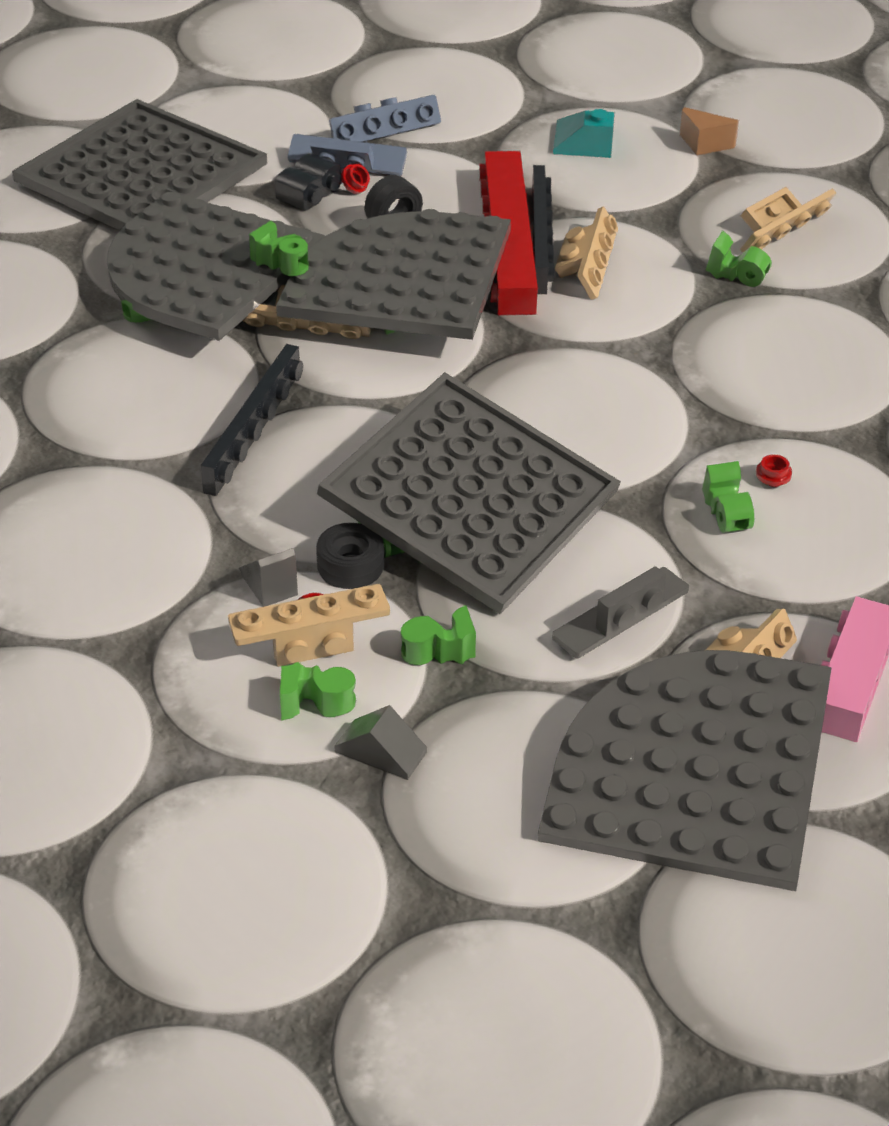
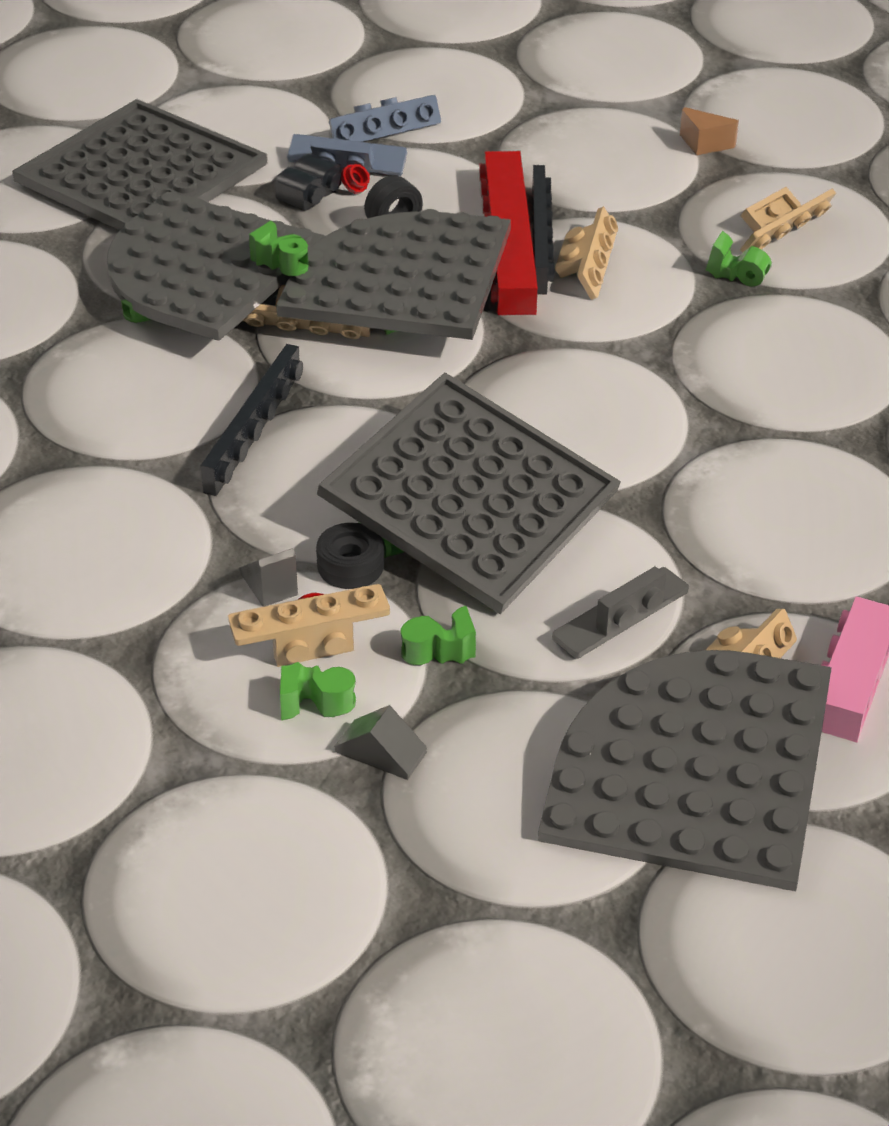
teal slope [553,109,615,158] -> none
bright green leg [702,461,755,533] -> none
red plate [756,454,792,487] -> none

